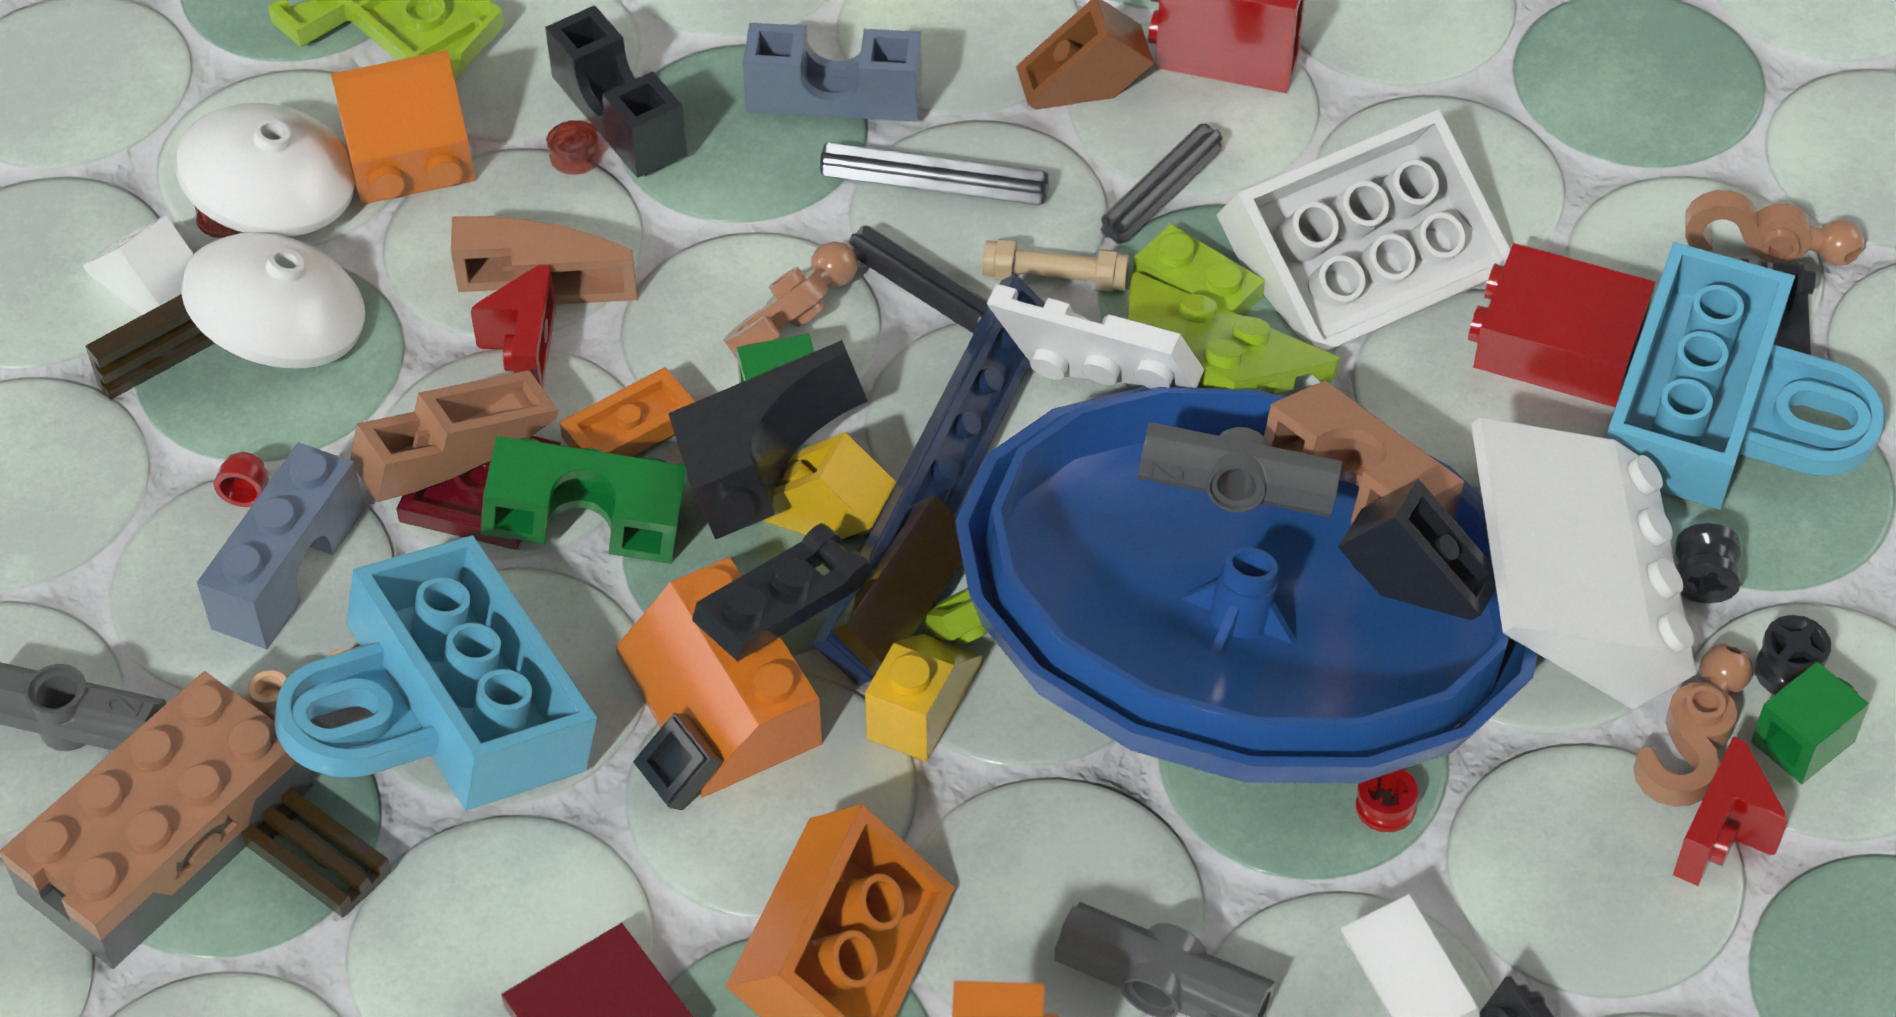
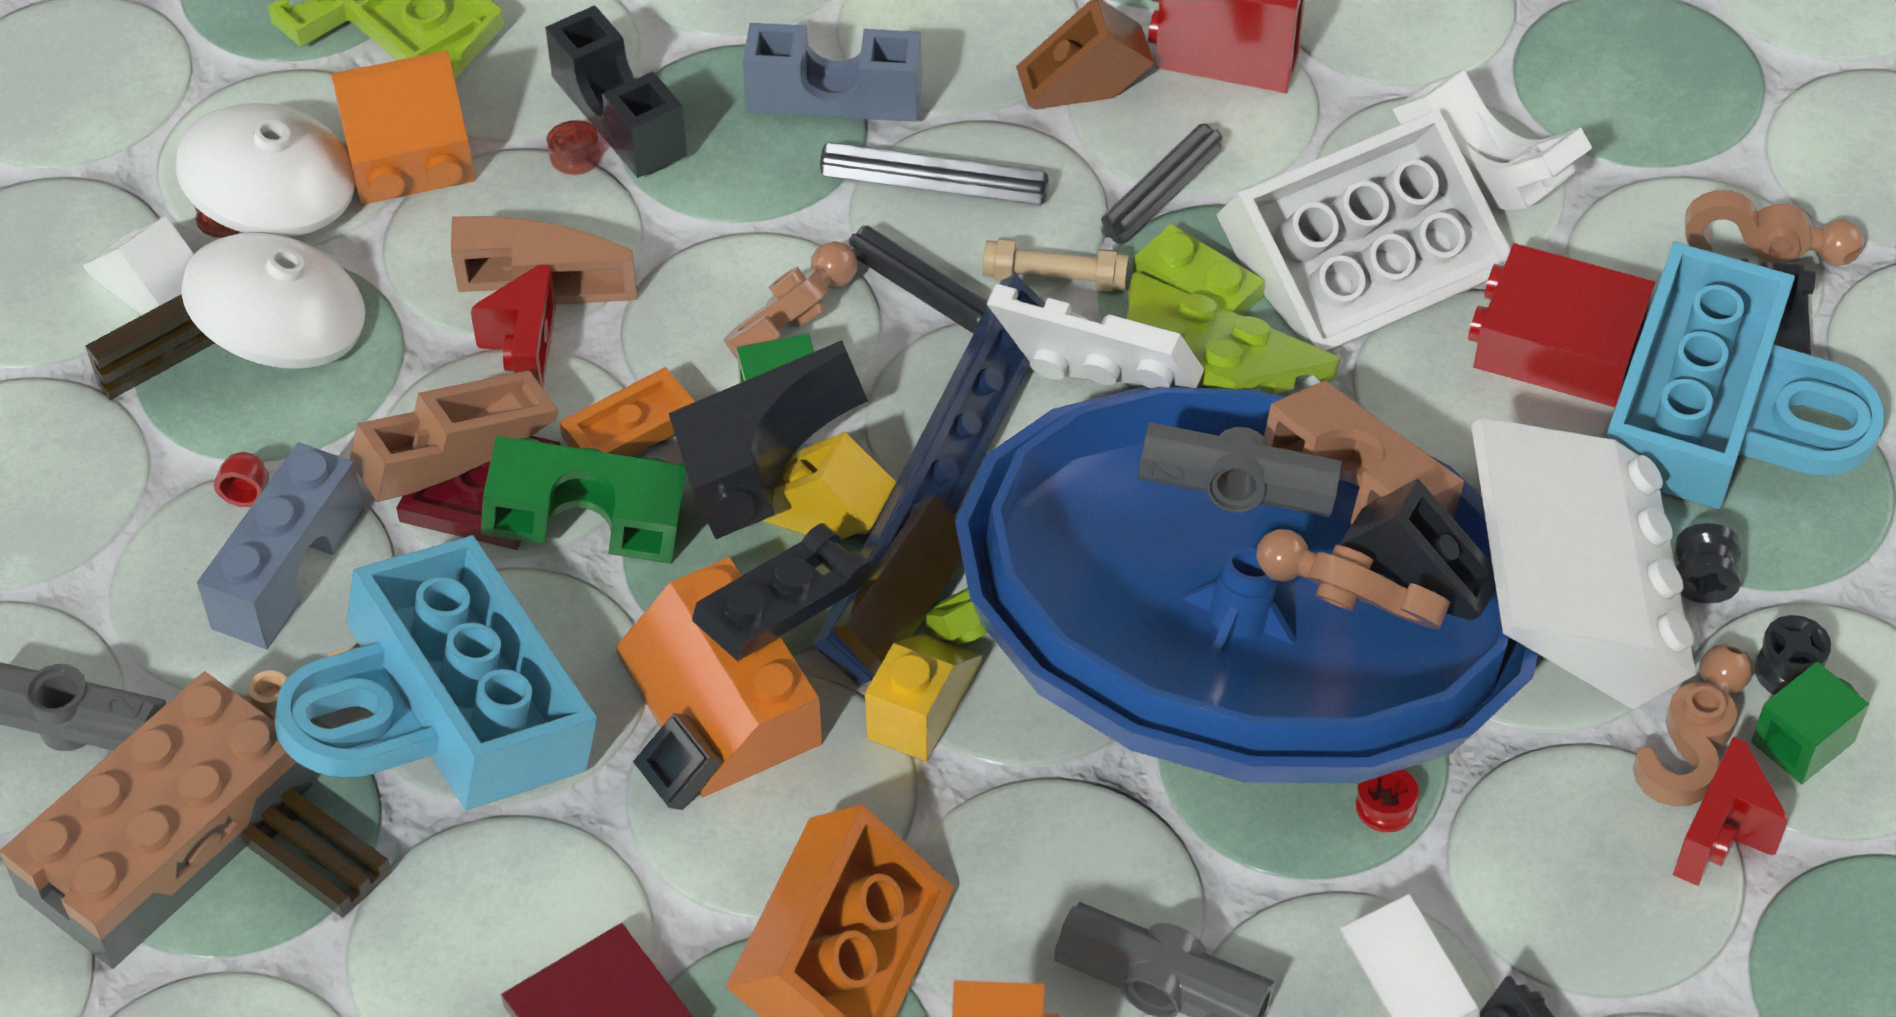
none -> nougat piece [1256,529,1450,629]
none -> white arch [1392,70,1592,210]

